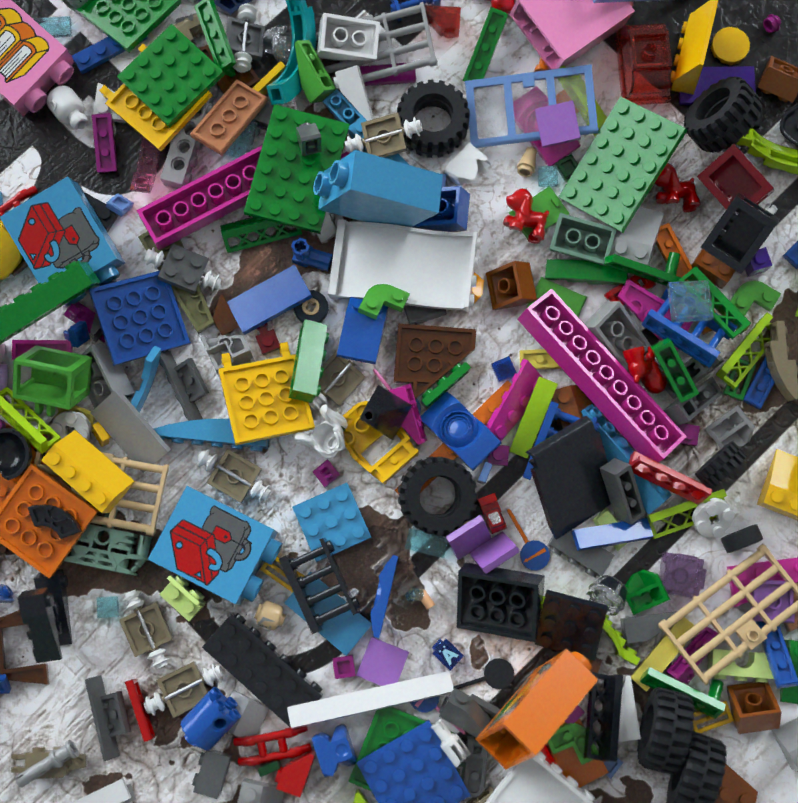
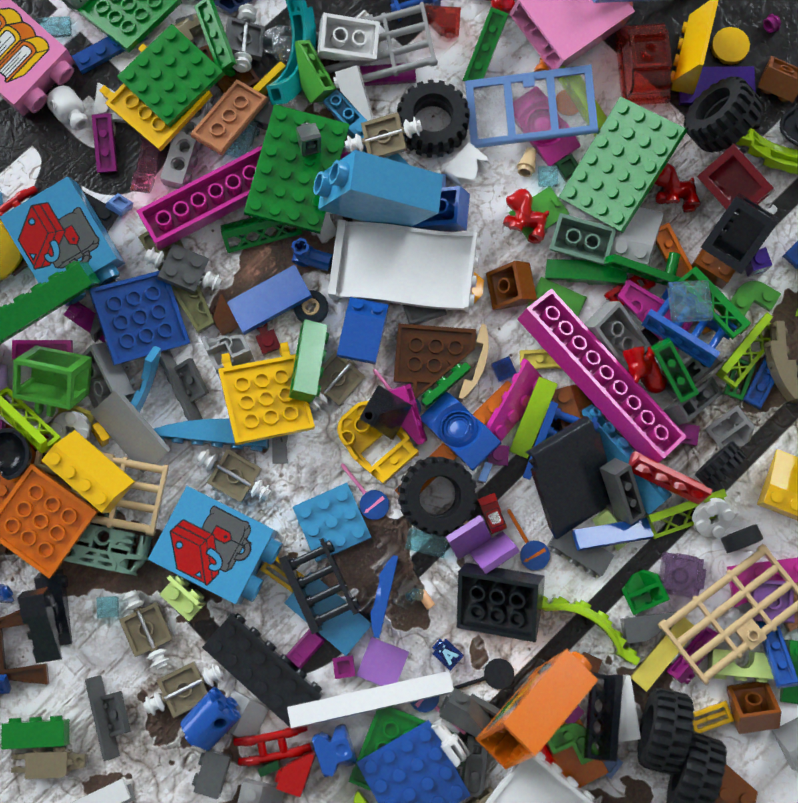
light grey pin [15,740,79,788] -> none
black tile [27,504,82,539] -> none
blue tile [63,321,90,348] -> none
red tile [125,678,155,742] -> none
tan head [254,601,286,630] -> none
white hair [293,404,348,459] -> none
magenta tile [312,459,341,488] -> none
bright green plate [358,284,410,320] -> none
medium lavender tile [535,100,581,148] -> none
black plate [535,590,608,661] -> none
clear cone [586,575,627,616] -> none
green piece [640,667,726,719] -> none
none -> green brick [1,715,70,750]
none -> light grey sticker [272,435,288,464]
none -> magenta tile [286,628,326,669]
none -> blue piece [341,463,389,520]
none -> tan slope [458,324,489,402]

